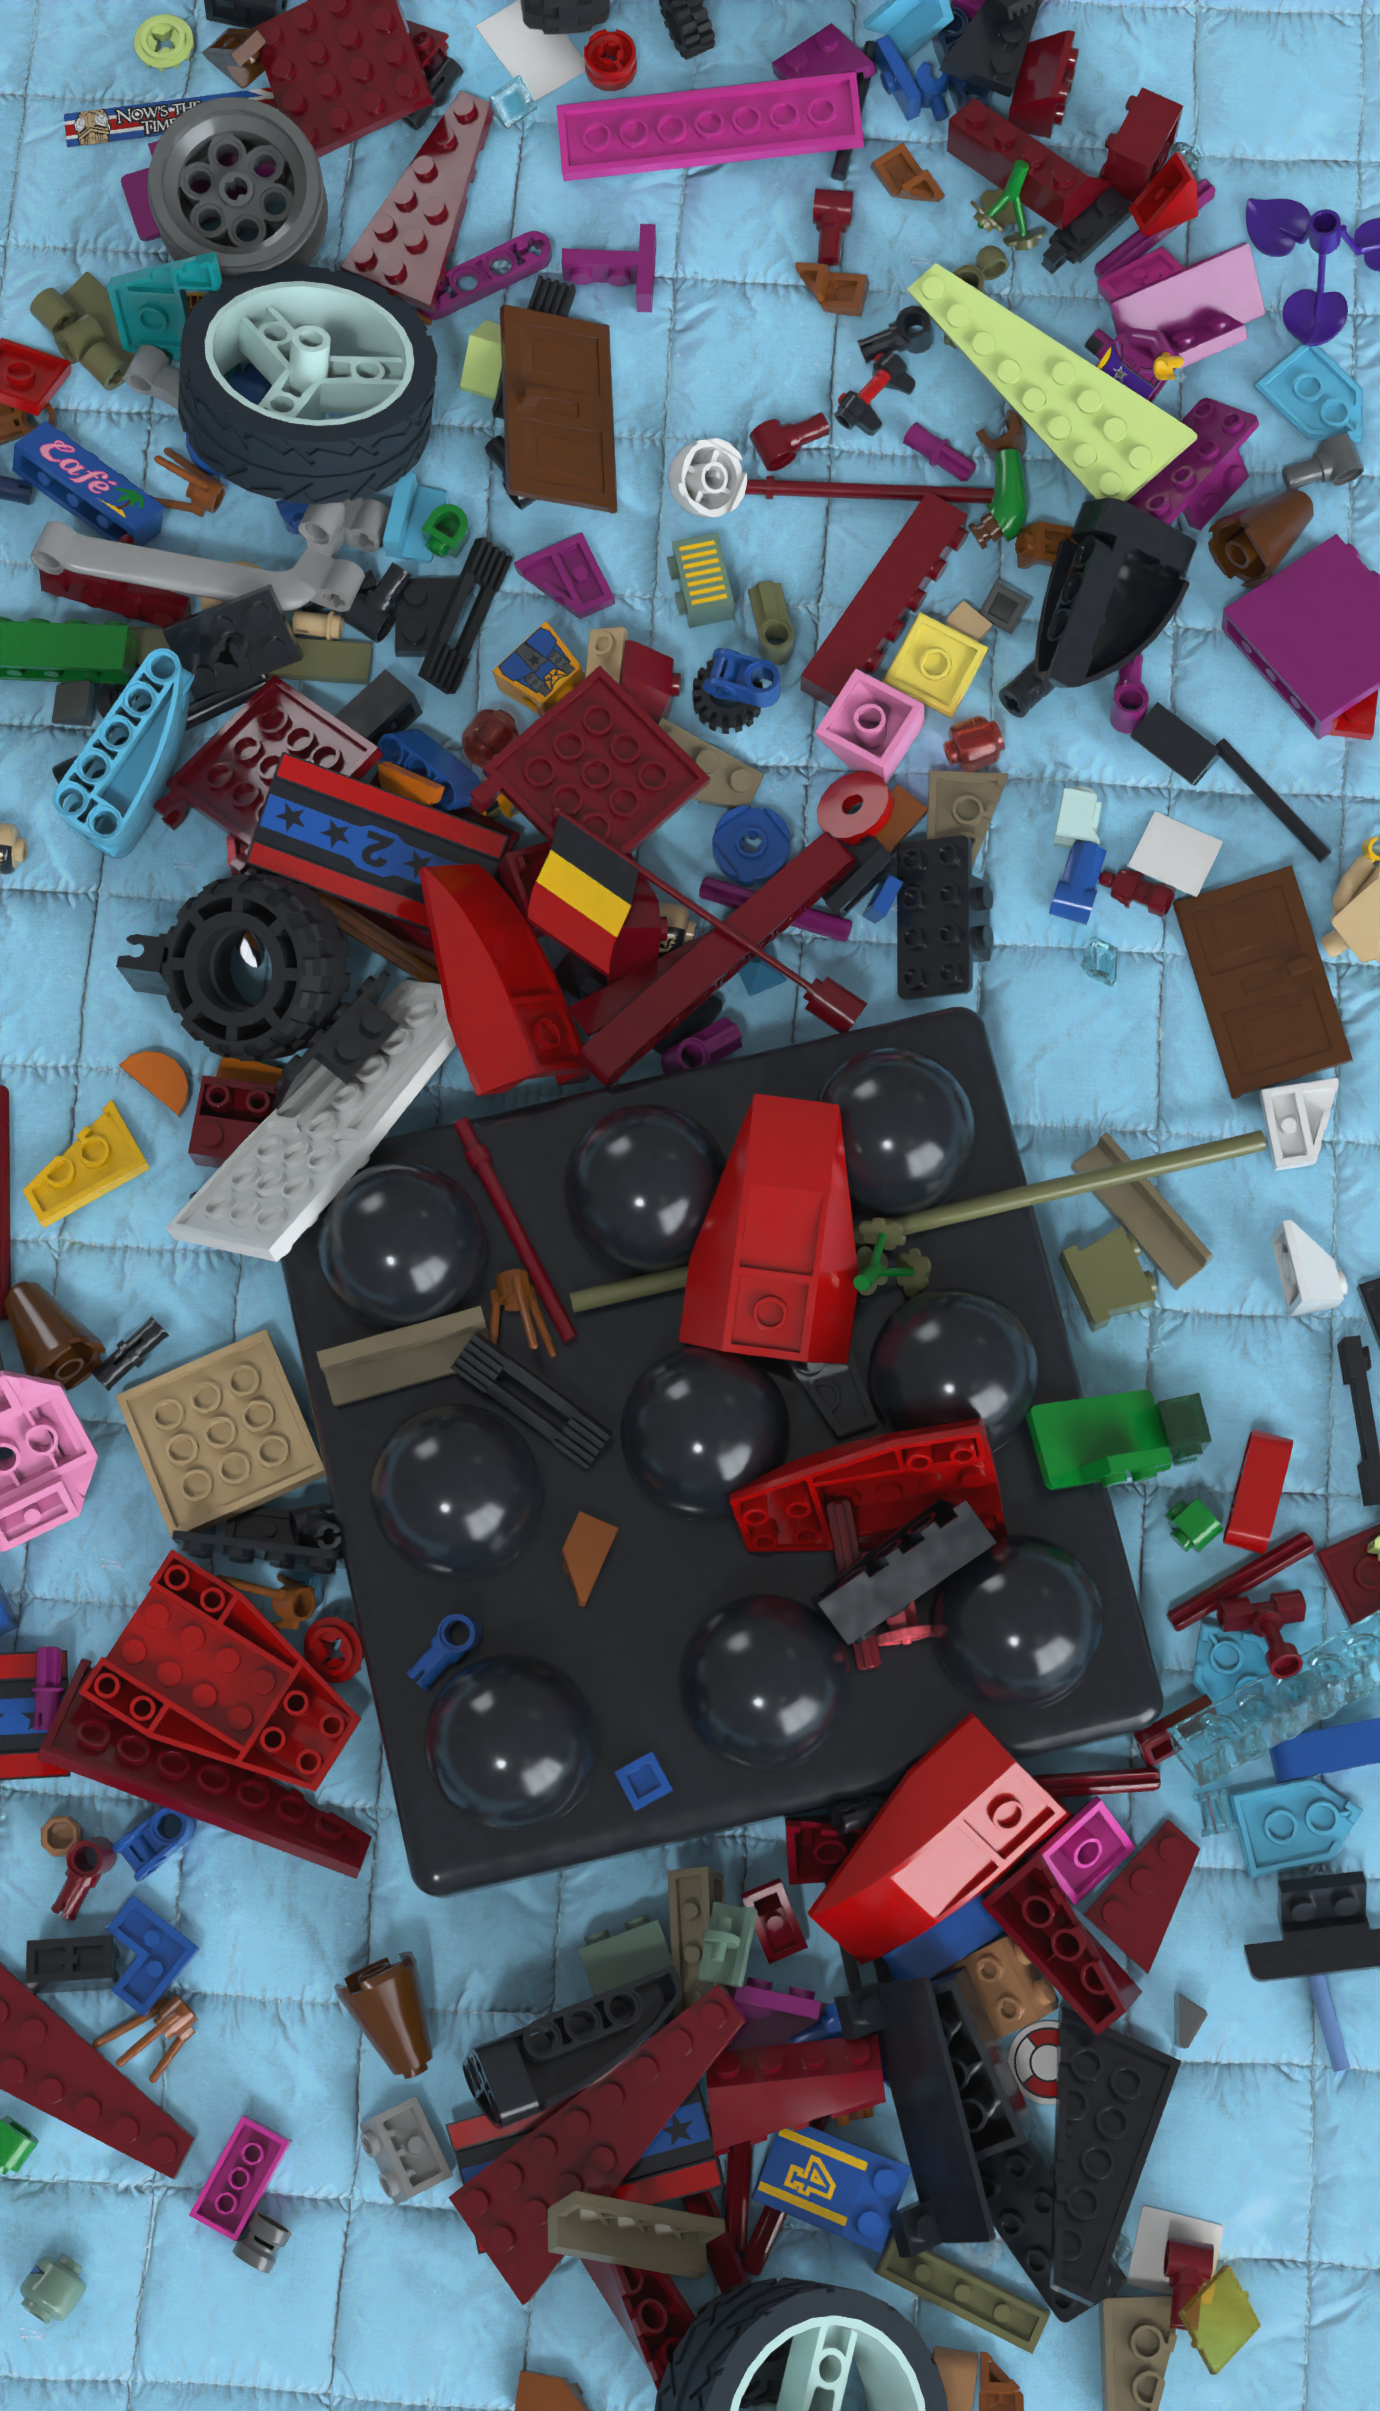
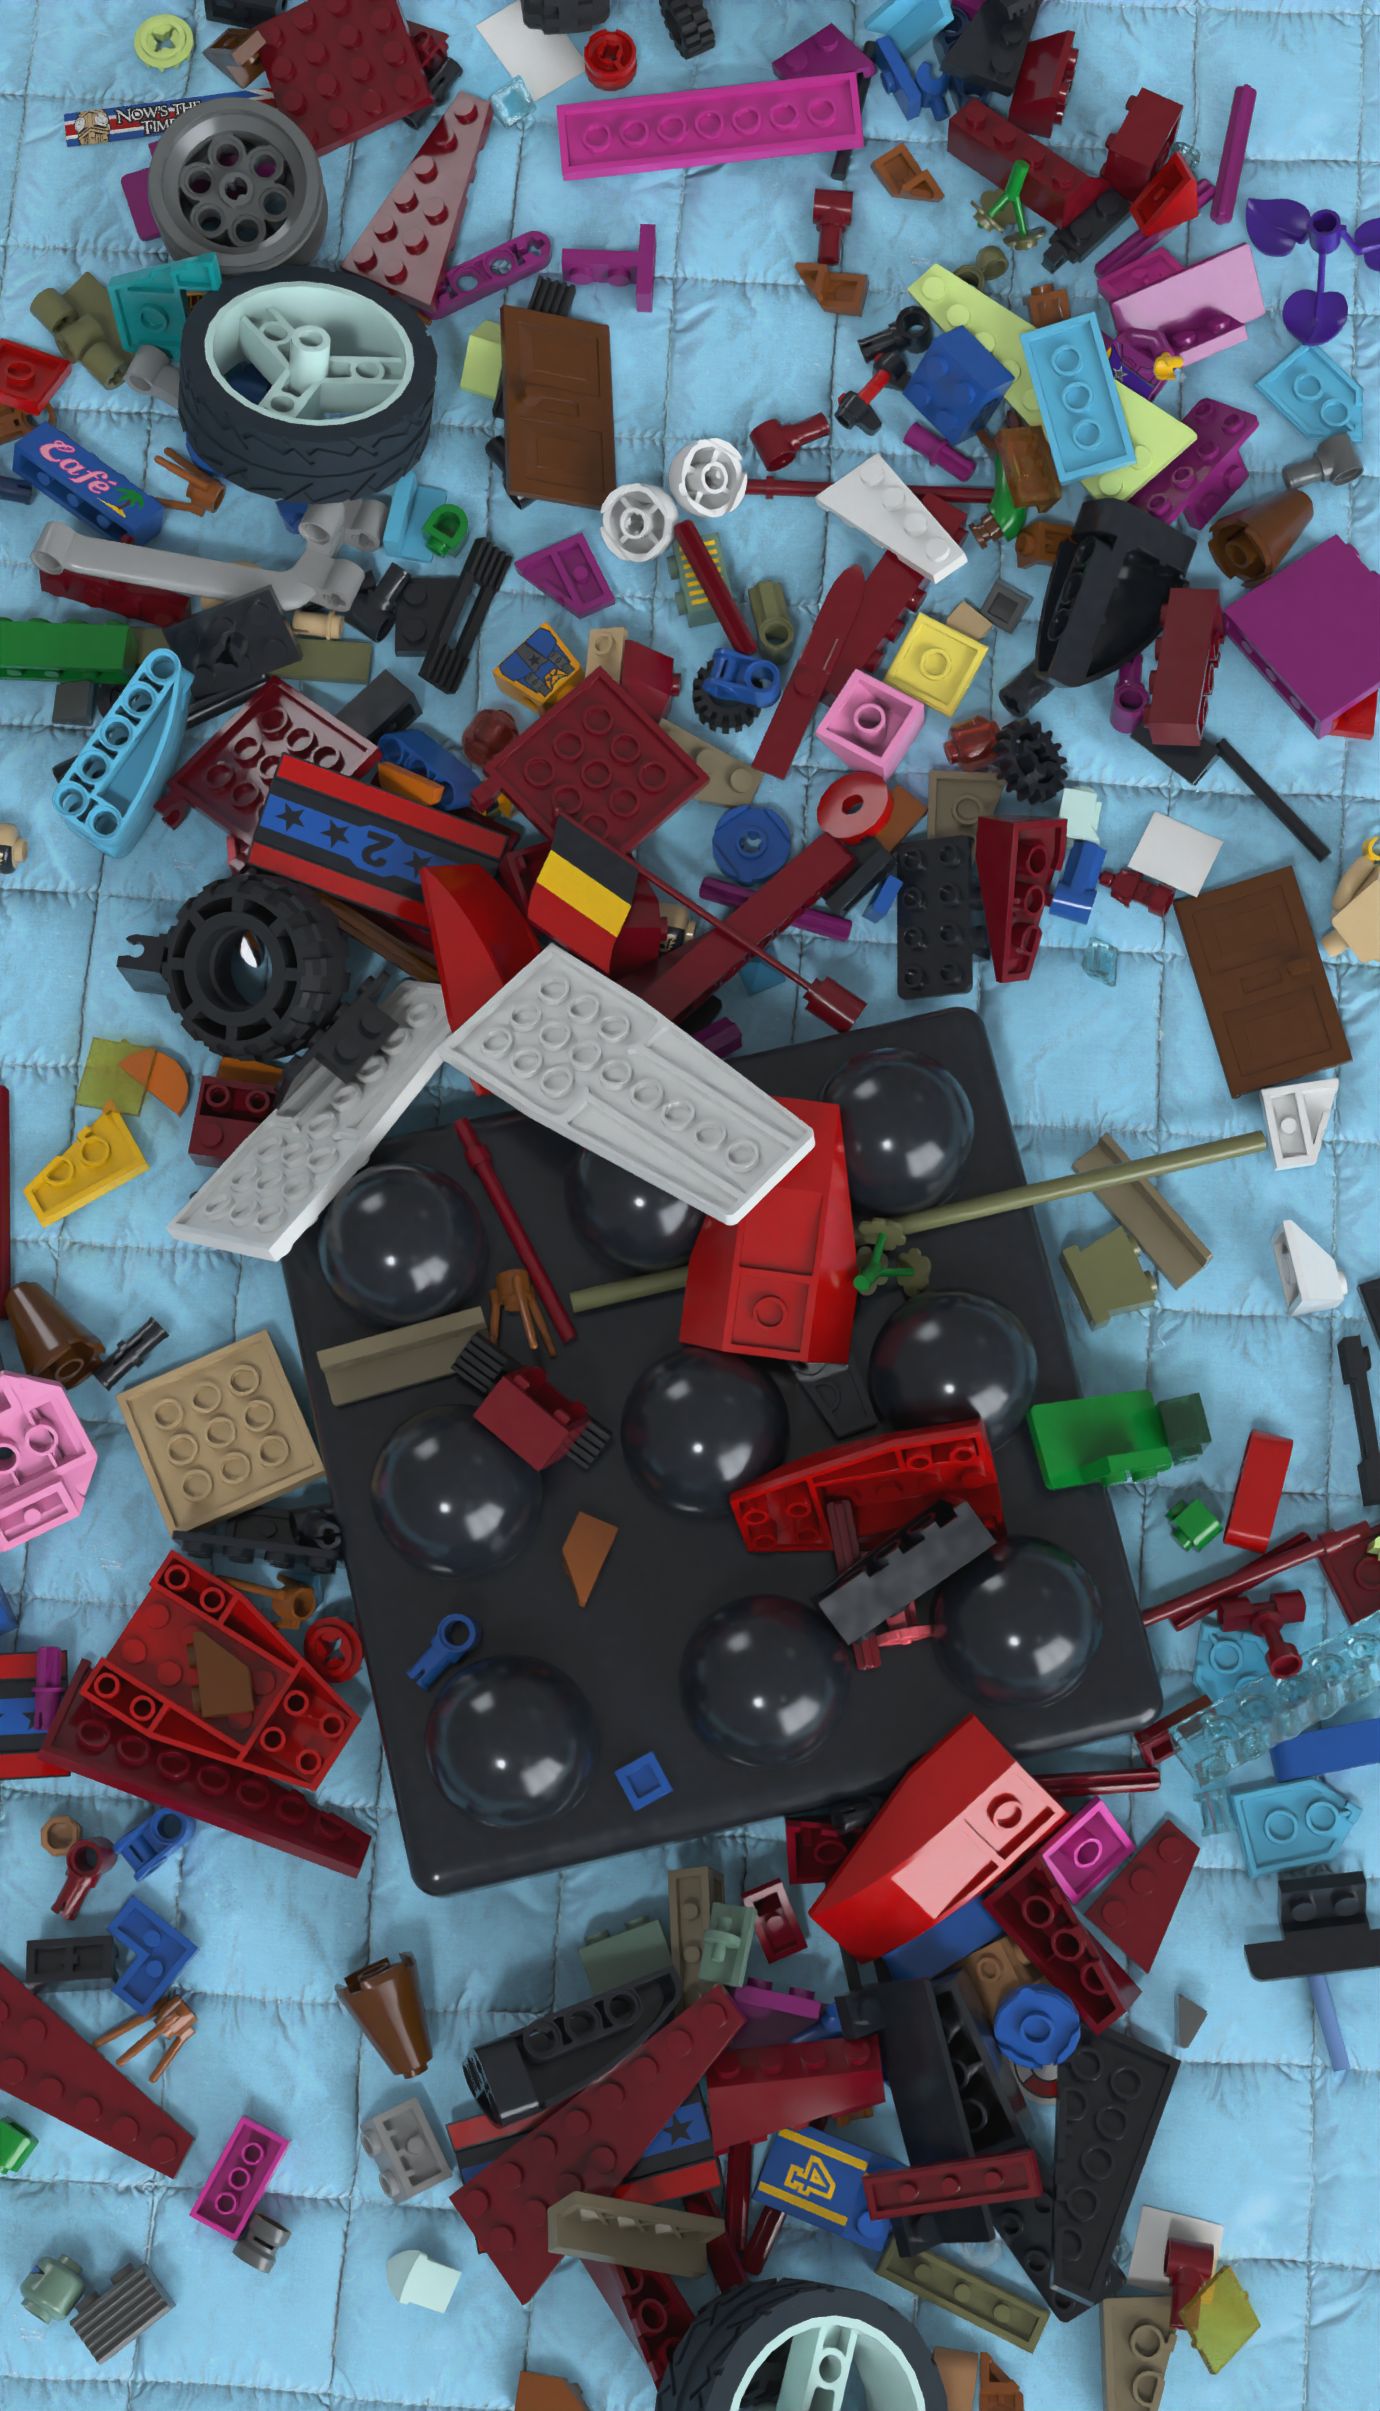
none -> dark grey brick [70,2263,176,2365]
none -> clear yellow piece [75,1037,157,1117]
none -> reddish brown slope [187,1631,256,1719]
none -> light aqua tile [386,2250,462,2314]
none -> white wing [438,943,815,1225]
none -> dark red container [473,1365,593,1471]
none -> white cylinder [600,482,679,562]
none -> dark red axle [674,519,757,656]
none -> dark red piece [751,564,865,780]
none -> white wing [815,452,968,584]
none -> dark red tile [861,2148,1043,2221]
none -> blue brick [902,325,1015,446]
none -> dark red wedge [975,814,1068,983]
none -> black gear [990,718,1068,805]
none -> clear orange bracket [994,425,1062,513]
none -> blue tile [994,1983,1080,2069]
none -> medium azure plate [1019,311,1137,487]
none -> dark orange bracket [1022,283,1071,329]
none -> dark red bar [1141,1520,1372,1628]
none -> dark red wedge [1143,588,1226,746]
none -> magenta axle [1210,84,1257,225]

